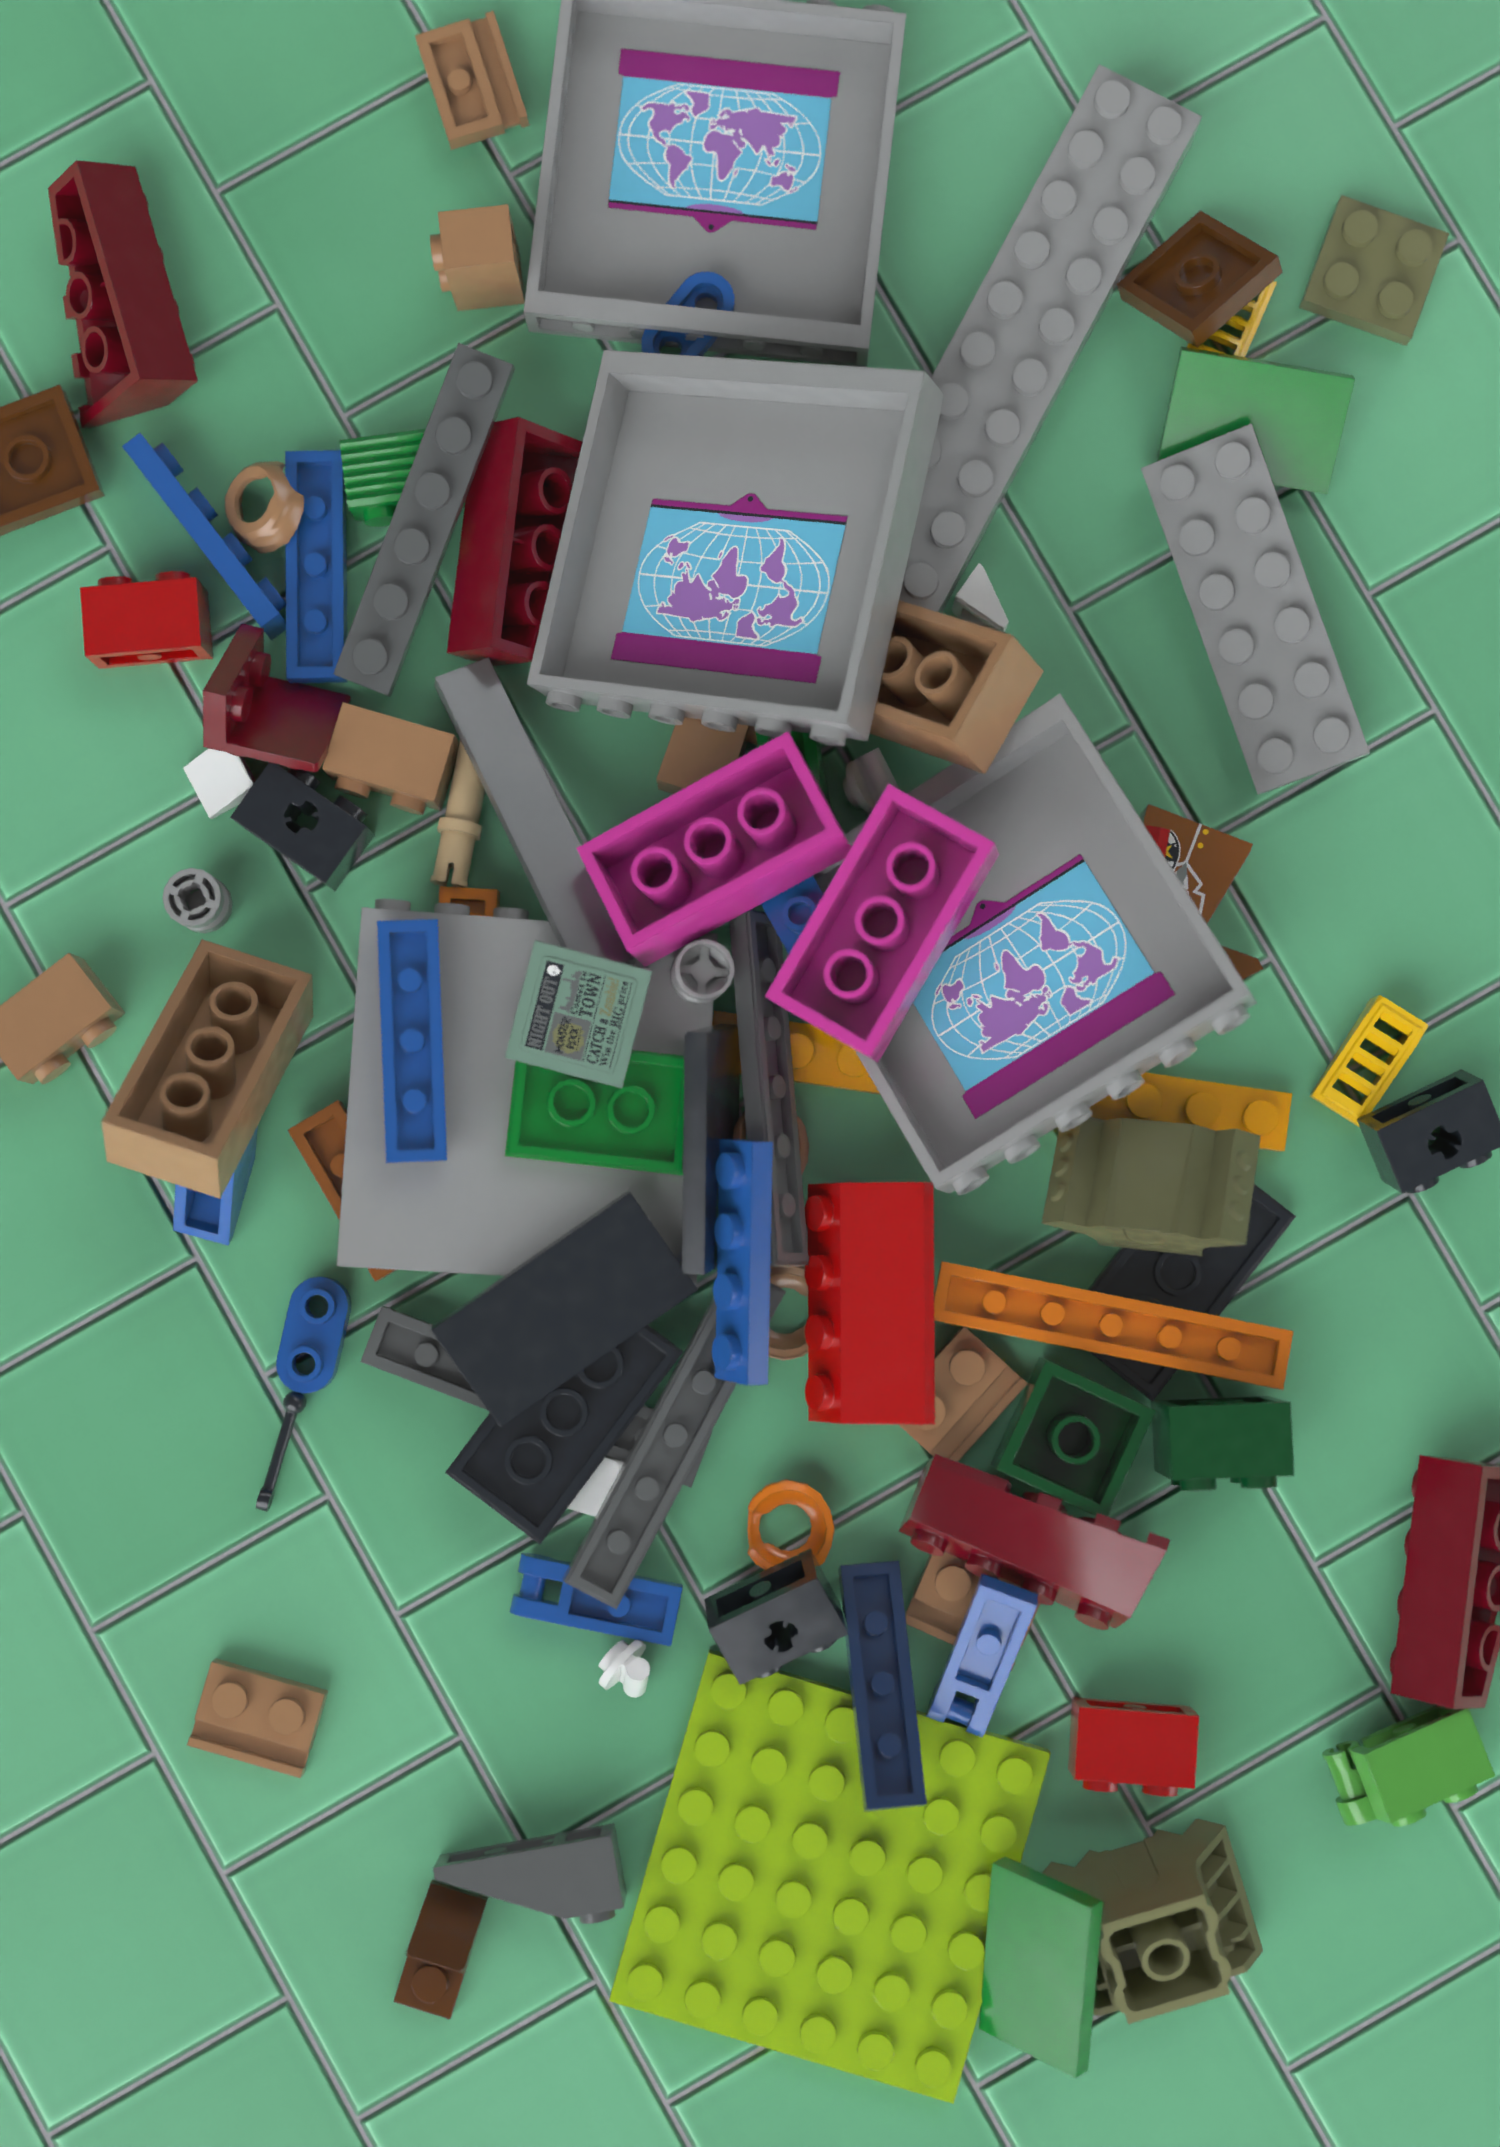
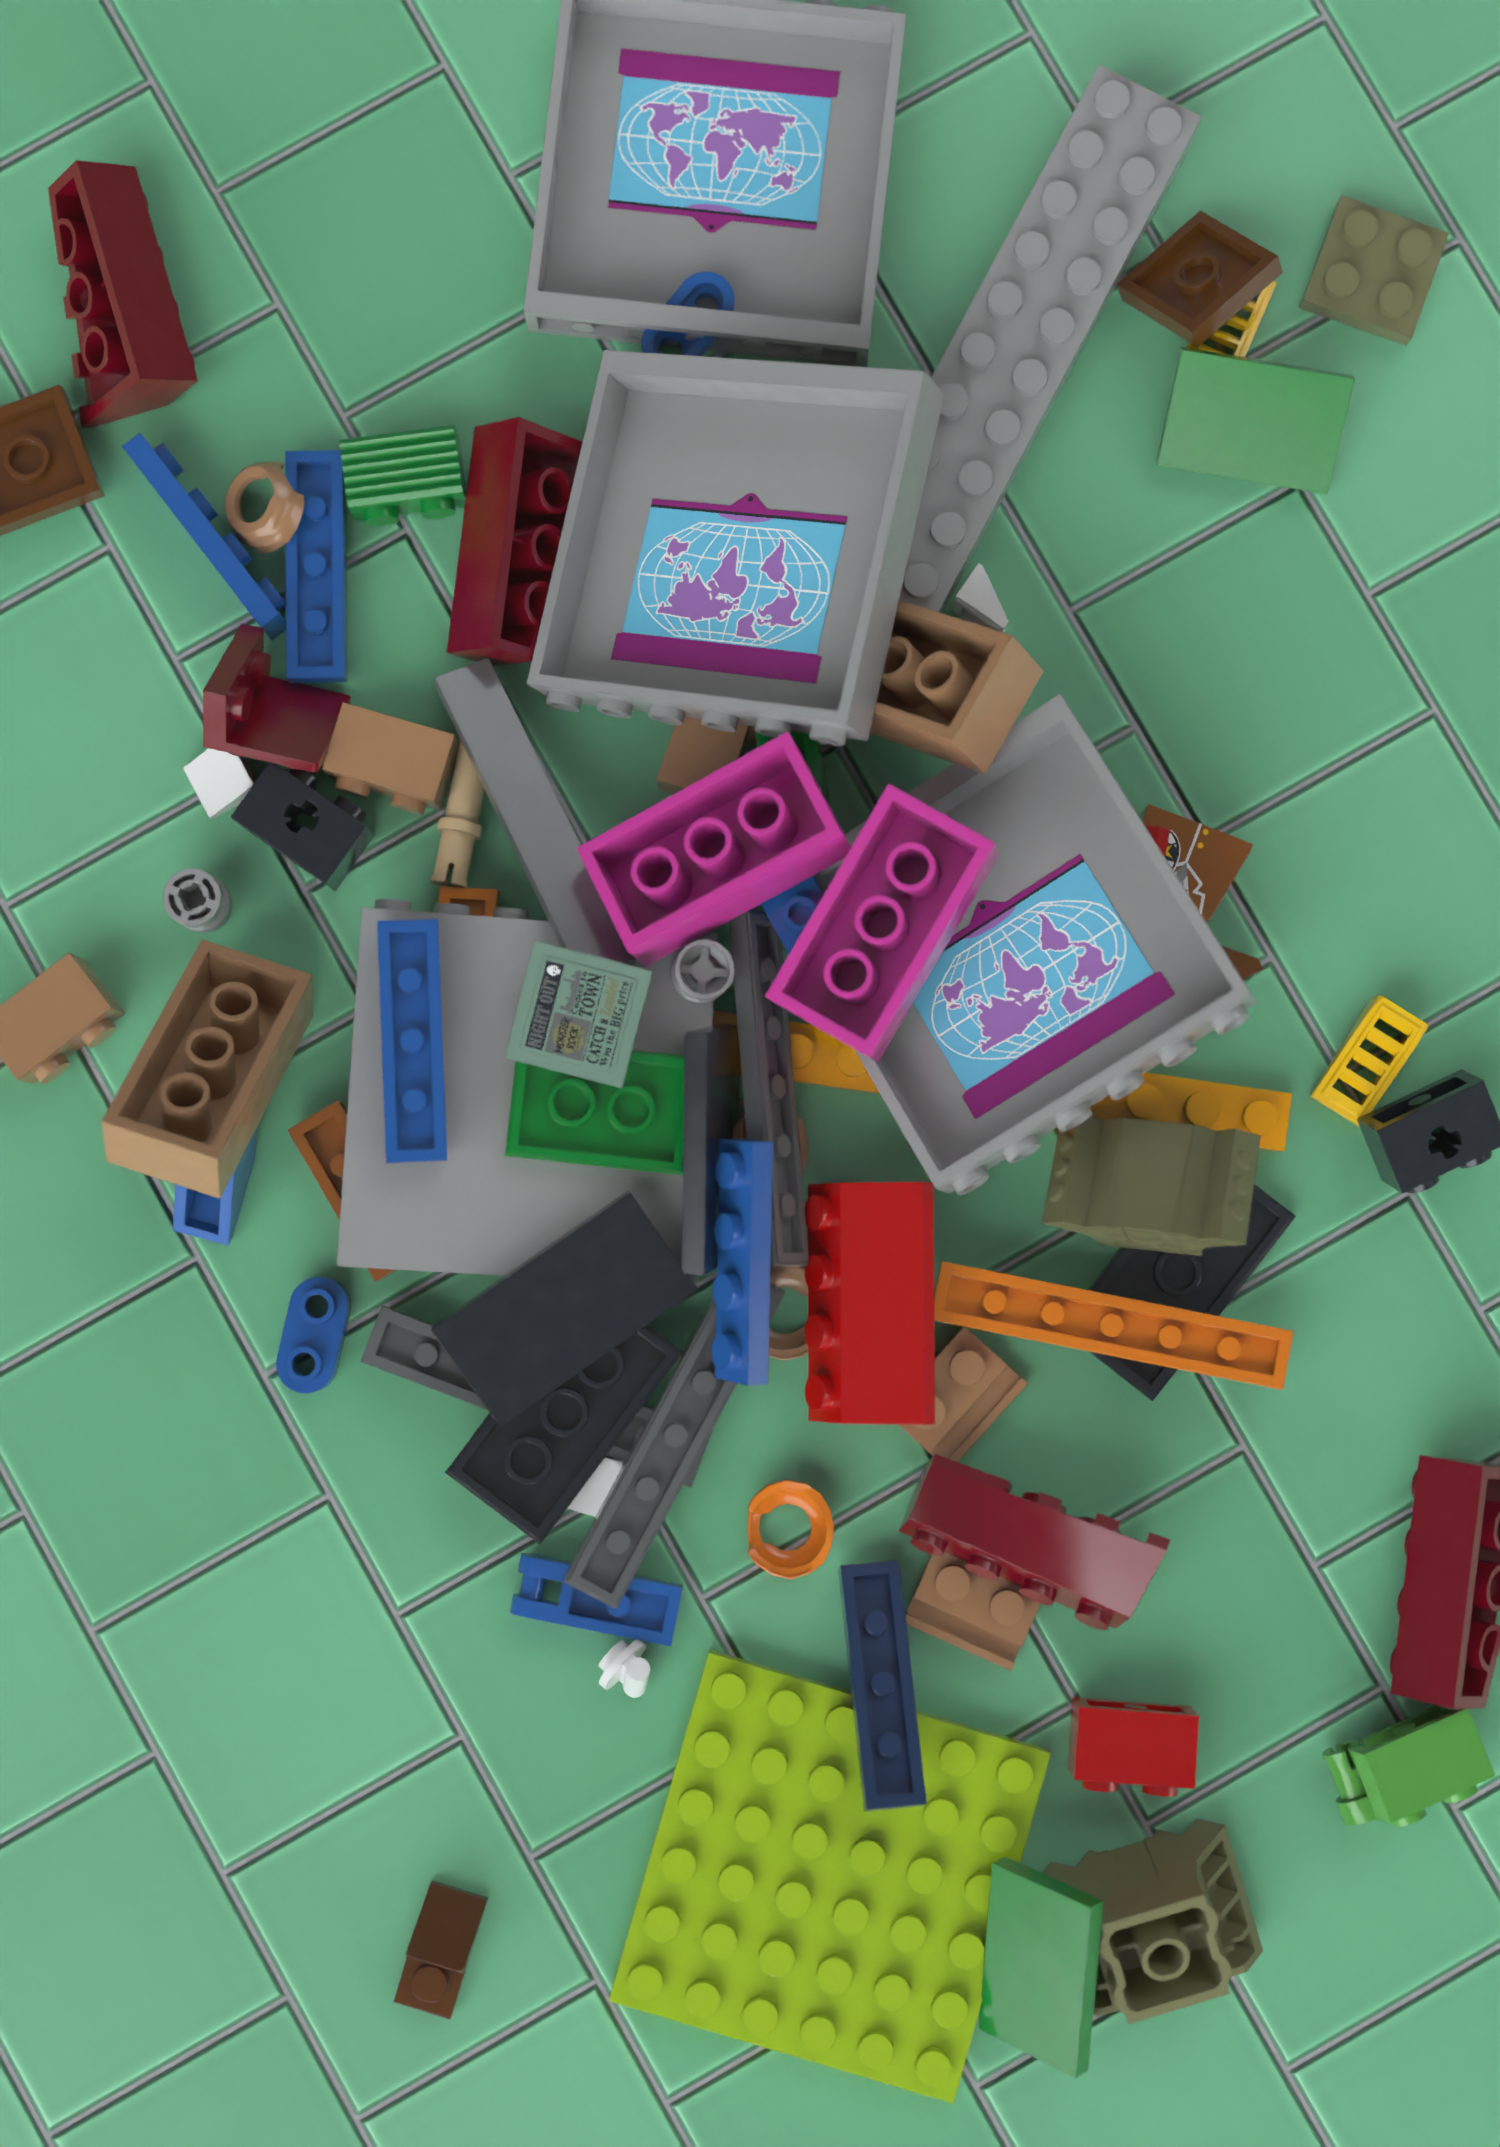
red brick [80,571,213,669] -> none
medium nougat plate [187,1658,328,1778] -> none
black hinge [256,1391,306,1512] -> none
dark grey plate [333,343,515,697] -> none
medium nougat plate [415,11,530,150] -> none
medium nougat brick [430,204,525,311] -> none
dark grey slope [433,1823,627,1924] -> none
black brick [704,1549,848,1685] -> none
white plate [843,747,900,814] -> none
plate [926,1574,1039,1738] -> none
dark green brick [991,1357,1156,1517] -> none
light grey plate [1141,424,1370,795] -> none
dark green brick [1151,1396,1295,1491] -> none

